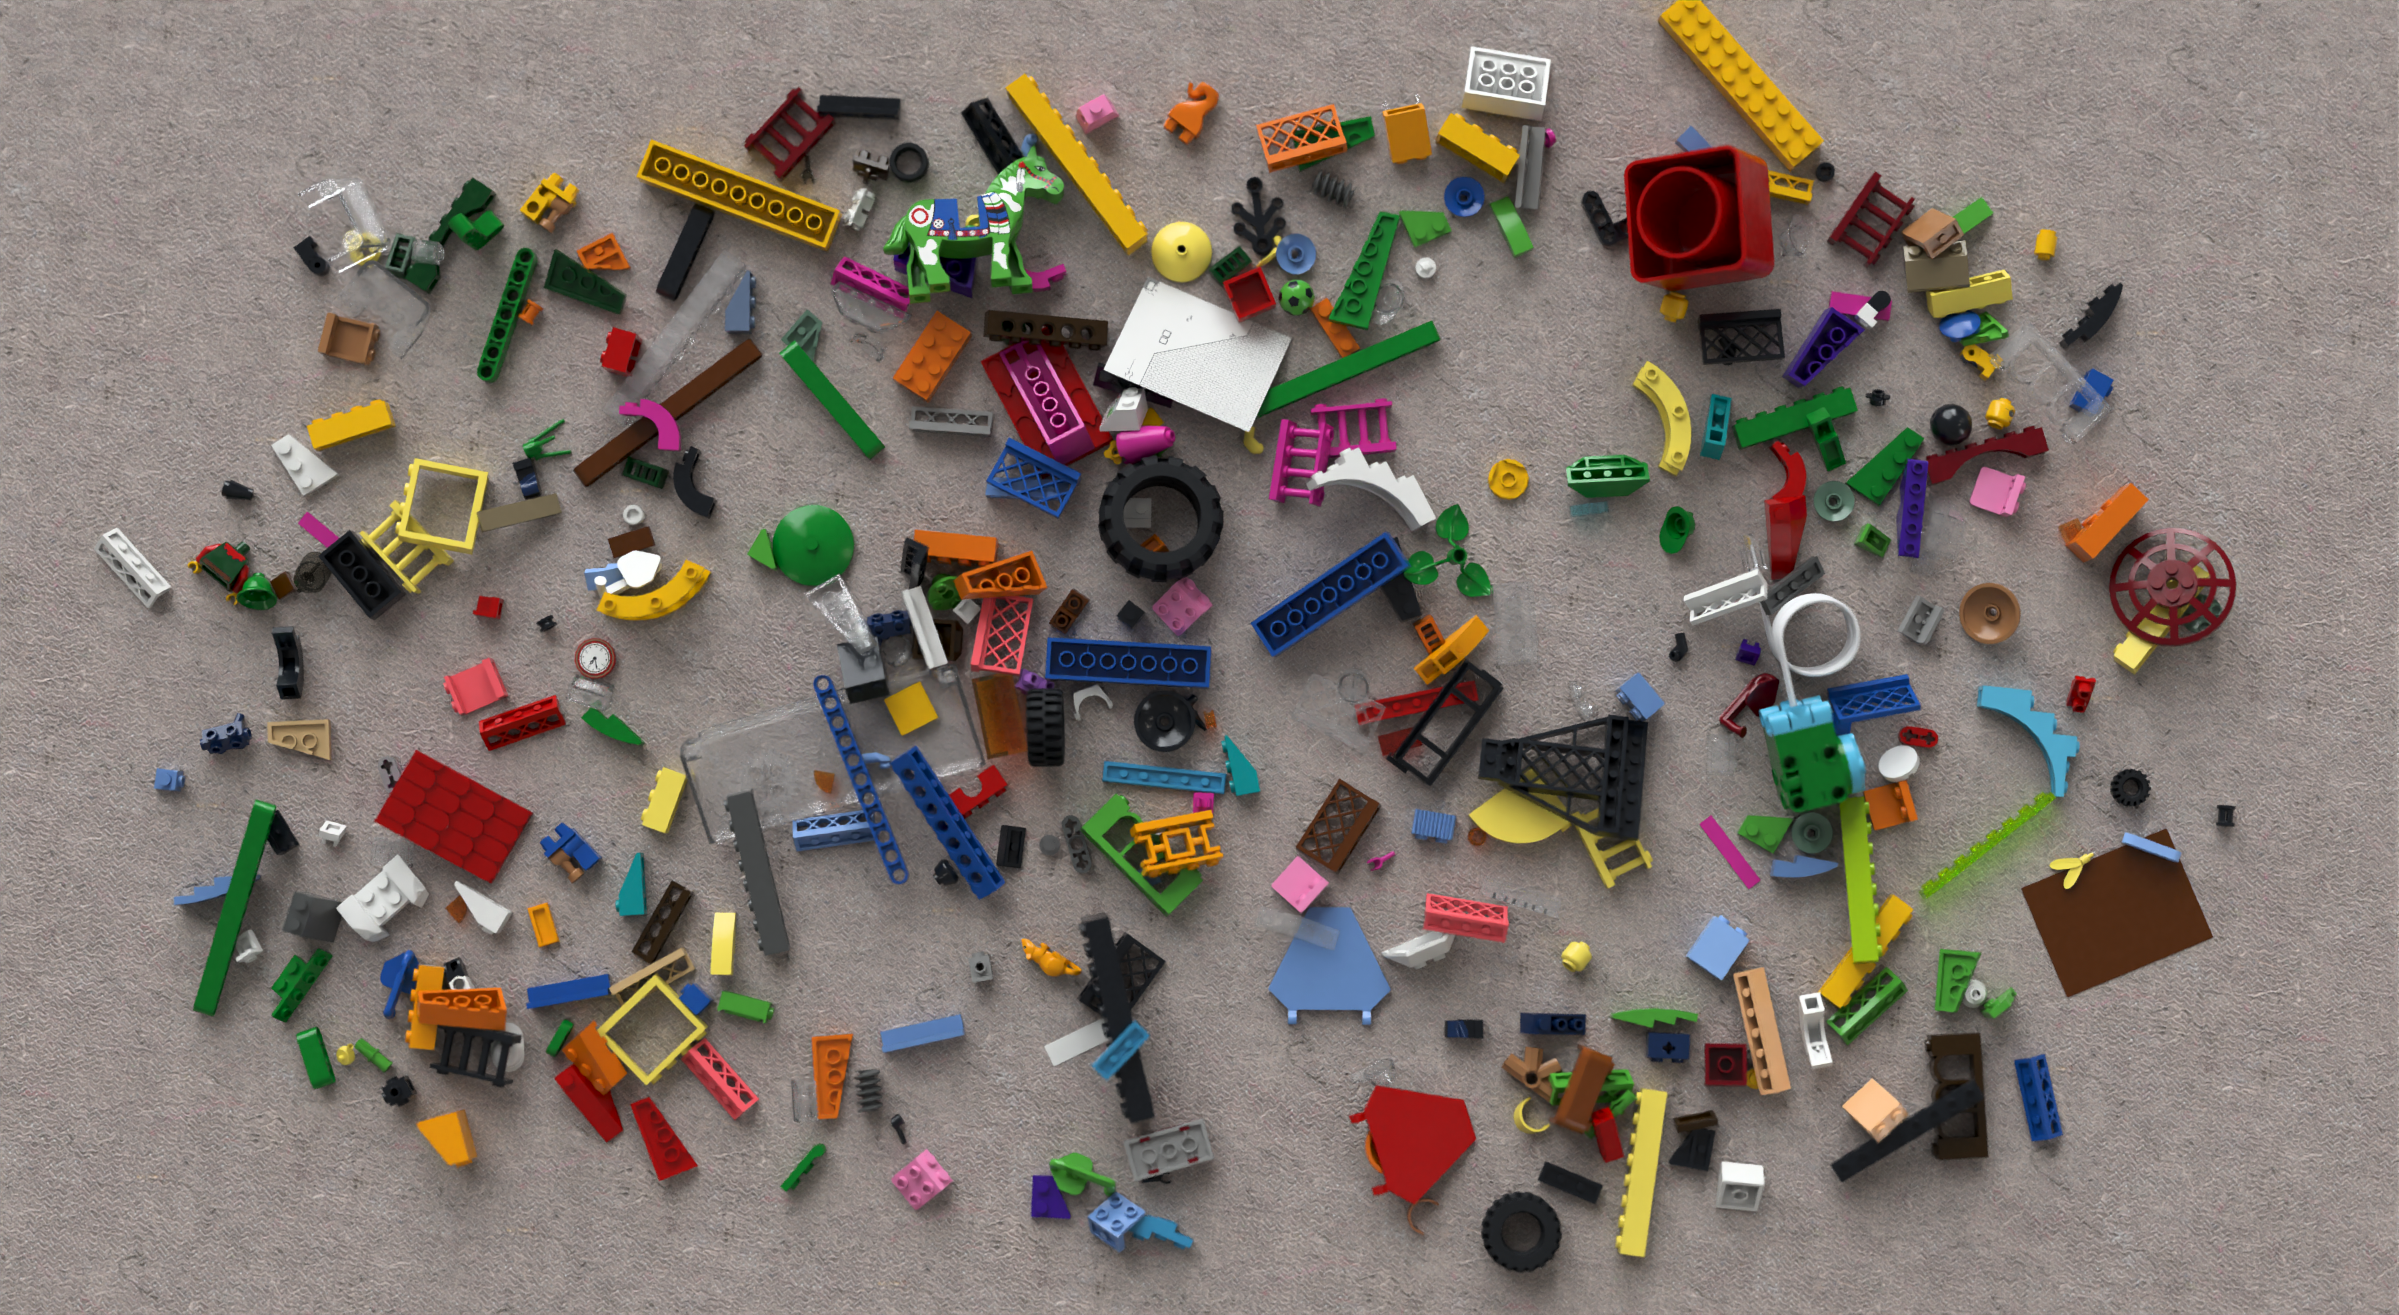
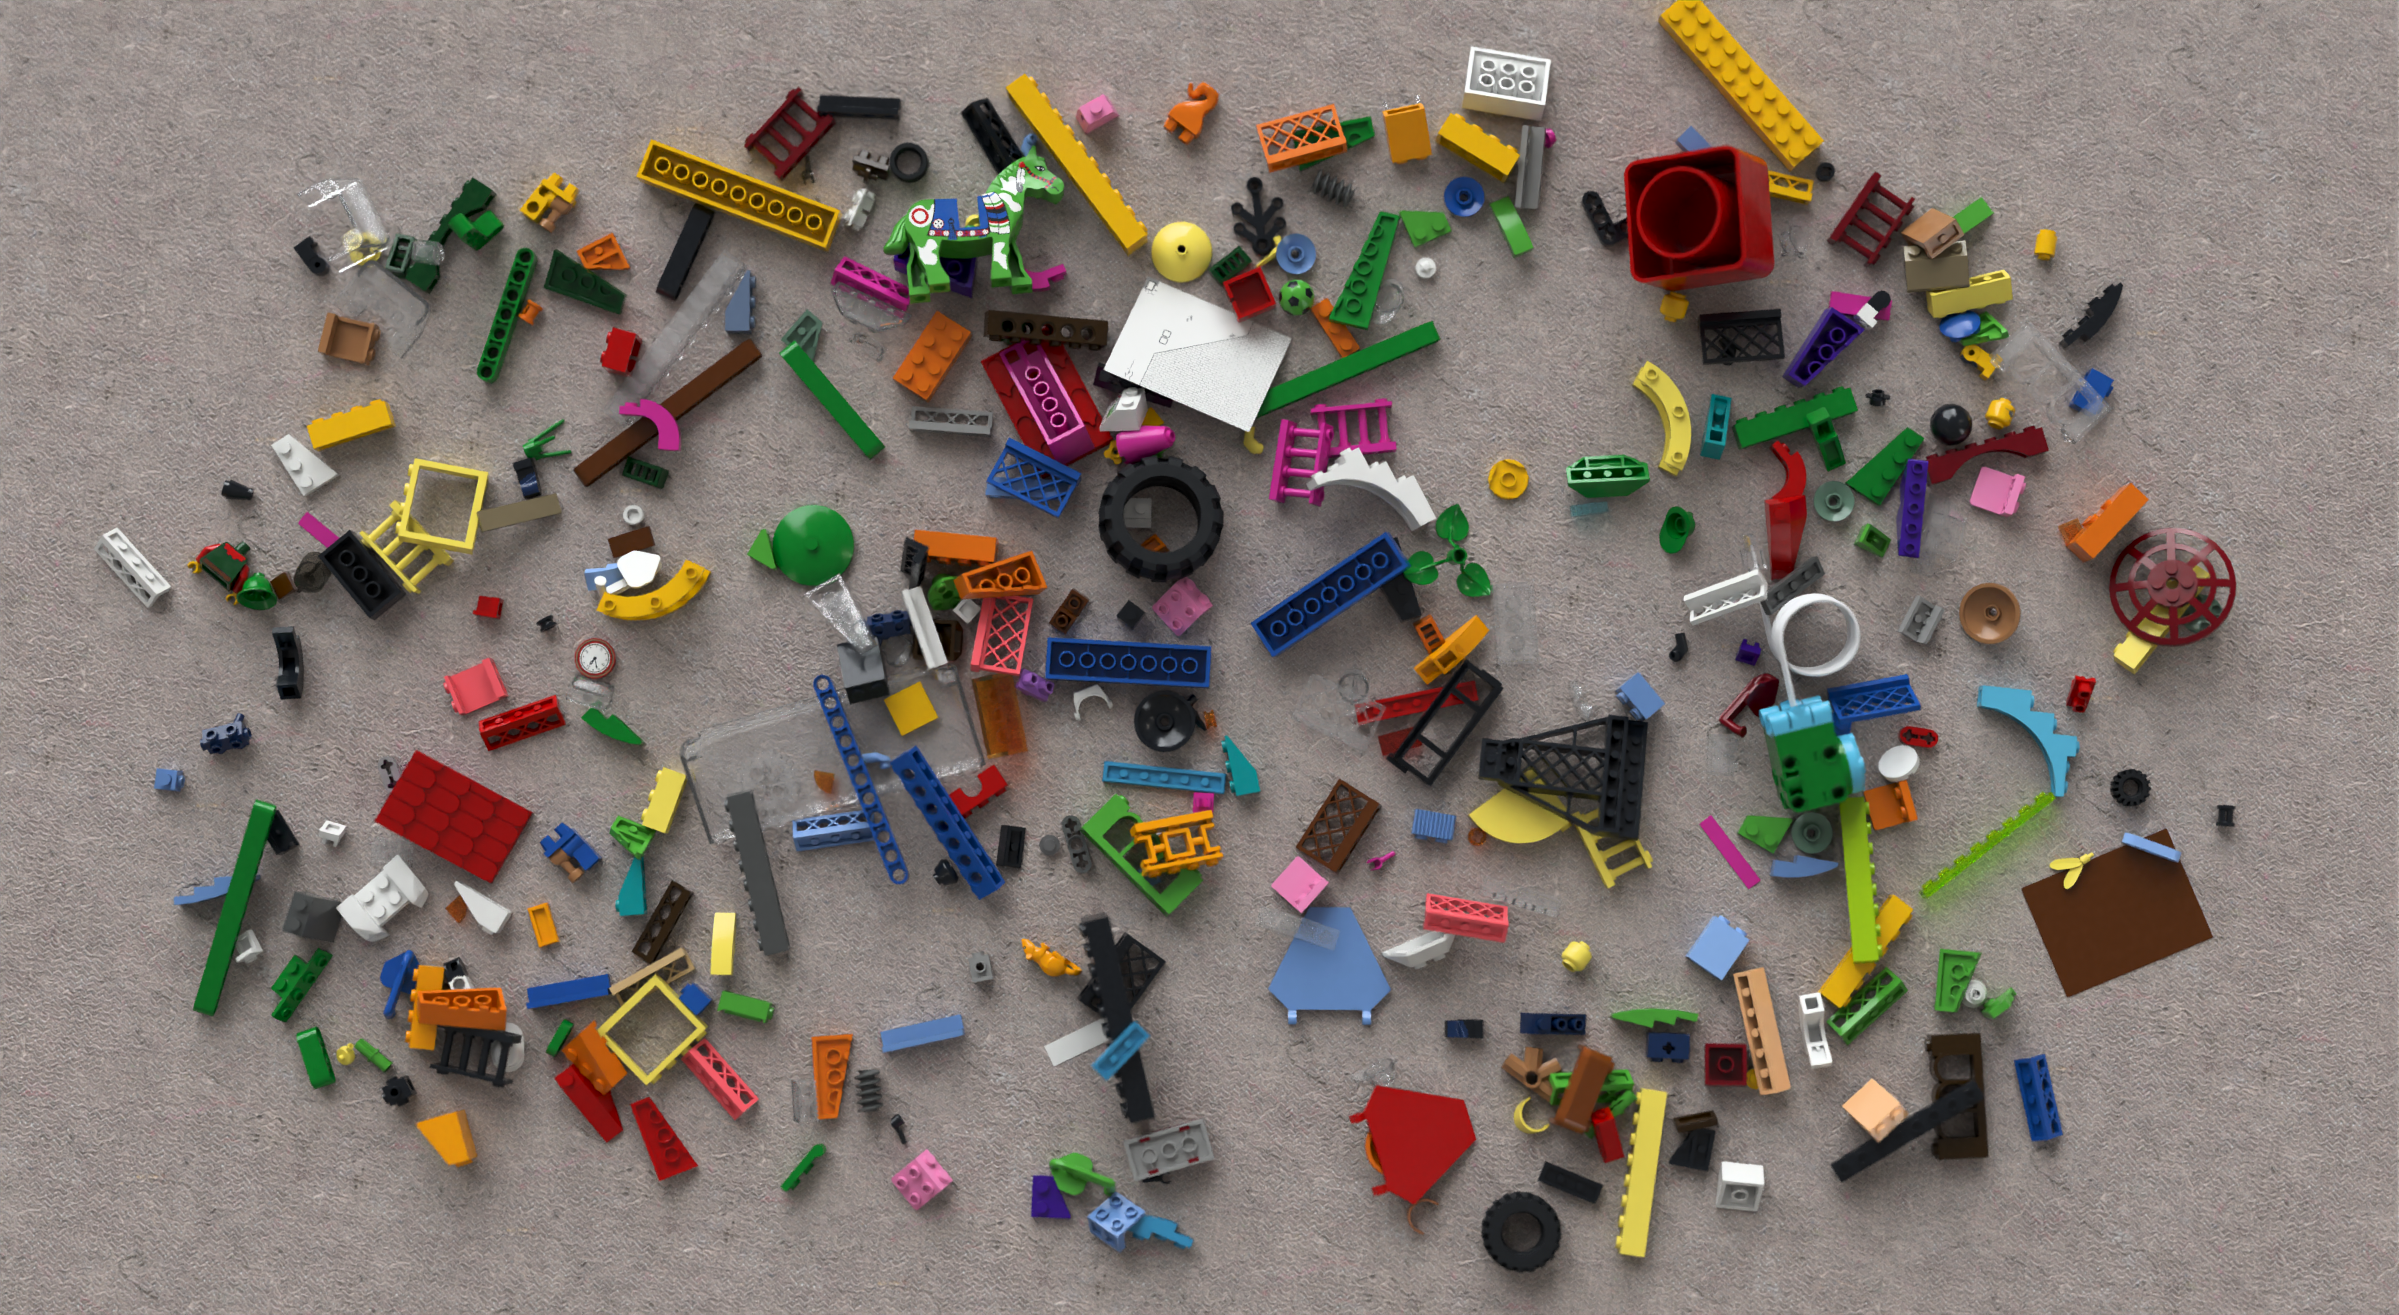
tan wing [267,719,332,760] -> none
black arch [673,446,717,519] -> none
black tyre [1026,688,1065,767] -> none
none -> bright green wing [609,815,656,860]

